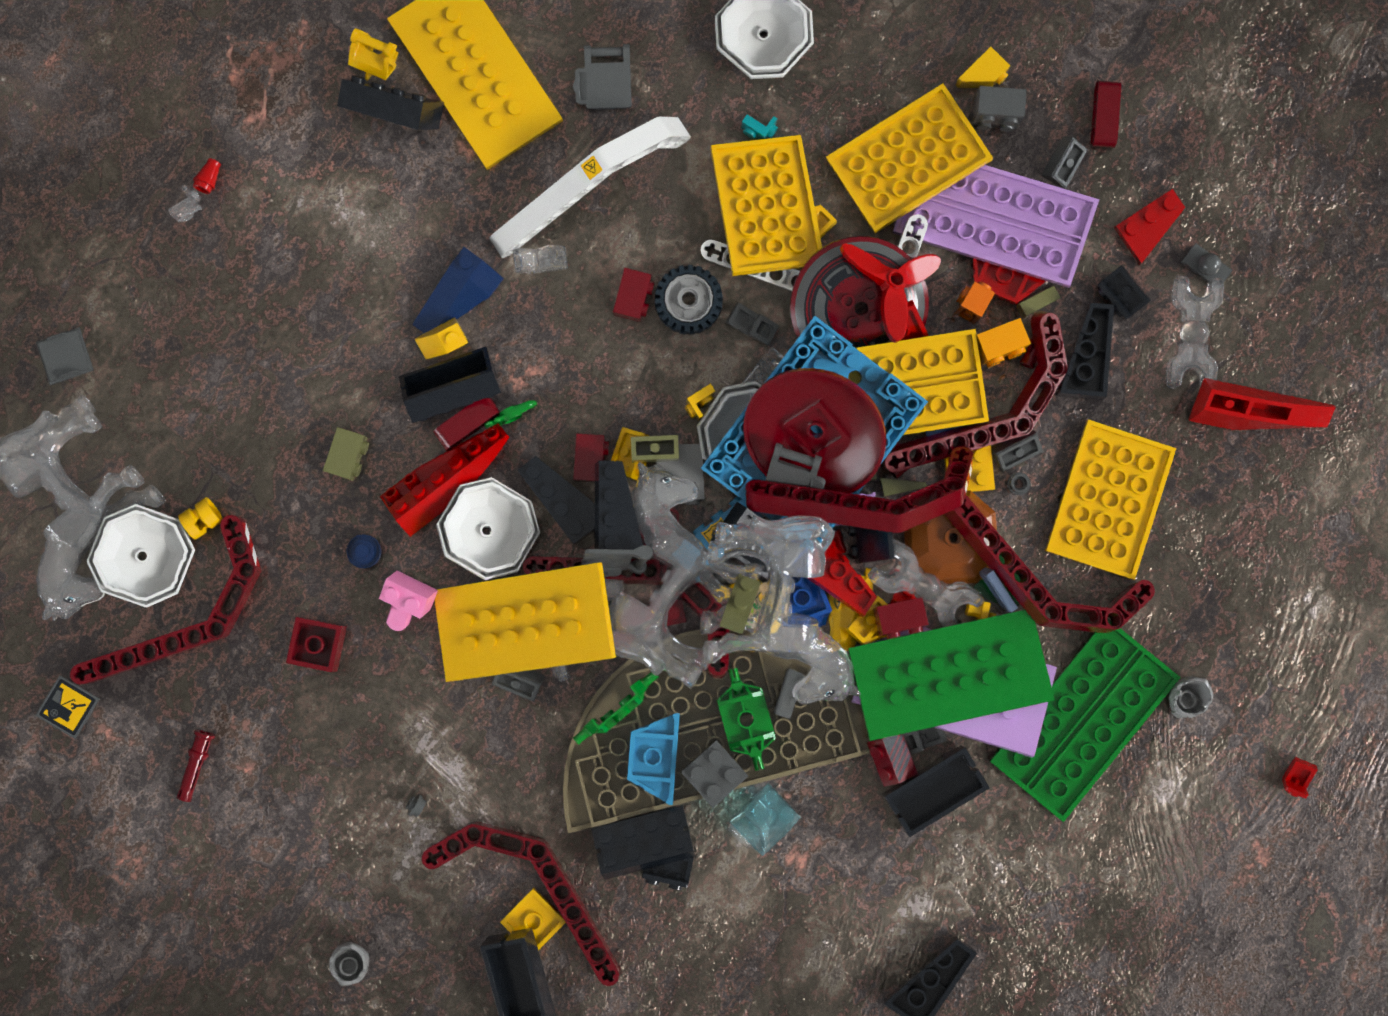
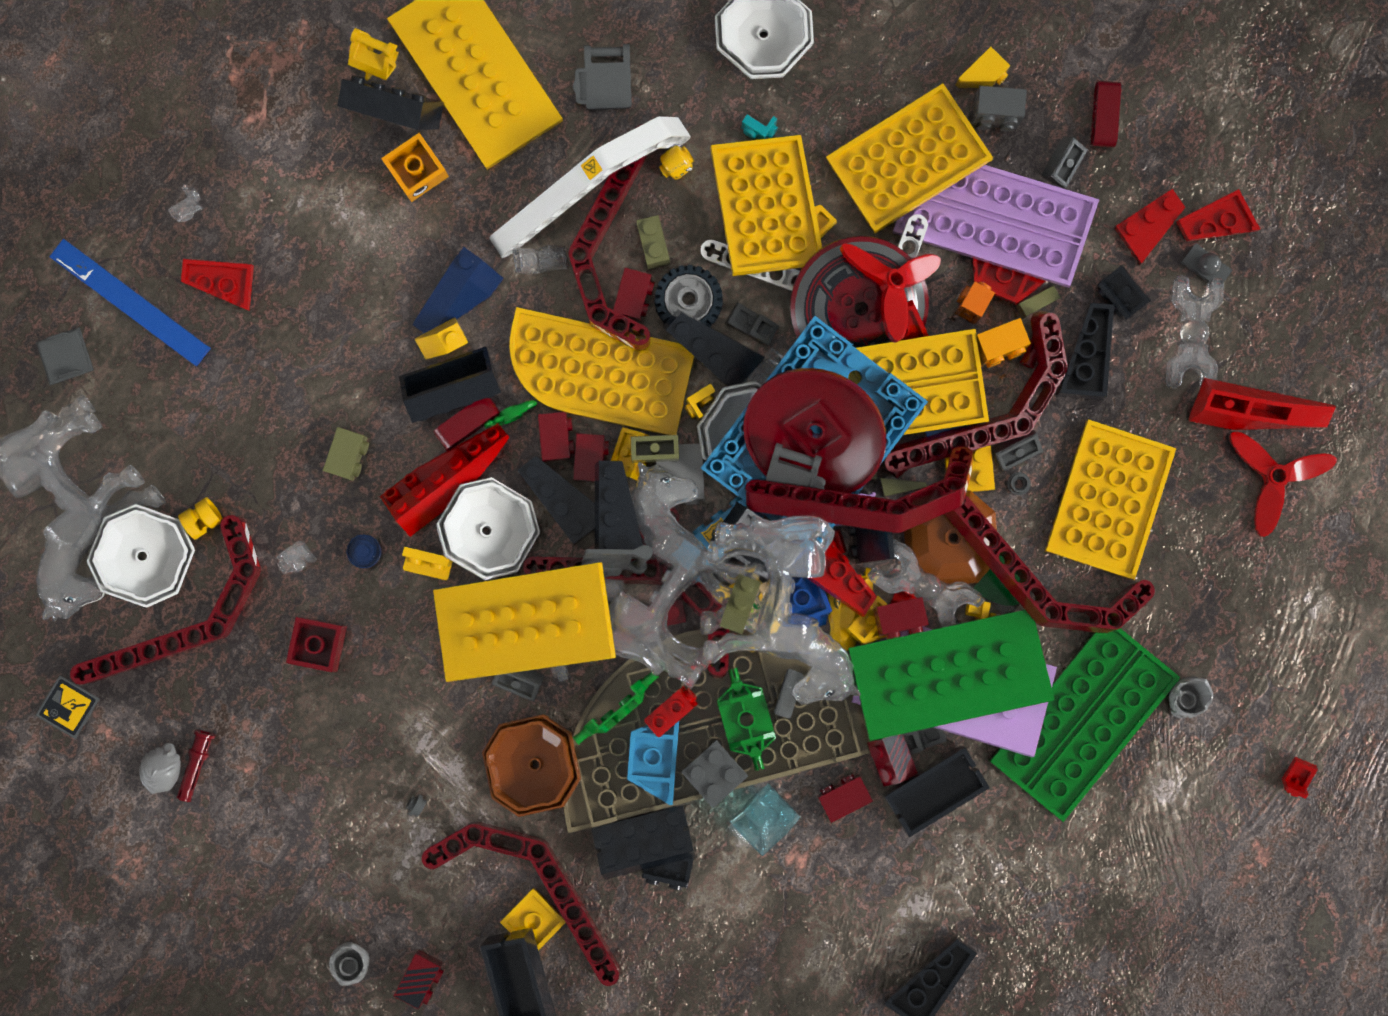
red cone [193,158,221,194] -> none
bright pink brick [379,571,438,631] -> none
sand blue tile [979,567,1018,613] -> none
none -> blue tile [49,239,211,366]
none -> light grey hair [139,743,181,794]
none -> red wing [181,259,254,311]
none -> clear brick [276,540,317,575]
none -> light orange brick [381,133,449,202]
none -> brick [393,950,444,1010]
none -> yellow bracket [402,547,453,580]
none -> dark orange rock [482,714,581,817]
none -> yellow plate [510,307,694,435]
none -> dark red brick [538,412,575,462]
none -> dark red beam [568,124,651,350]
none -> olive brick [636,215,670,270]
none -> red bracket [644,686,698,737]
none -> yellow head [659,145,694,180]
none -> black wedge [662,309,765,386]
none -> dark red brick [817,773,873,823]
none -> red wing [1176,189,1260,242]
none -> red piece [1229,431,1337,537]

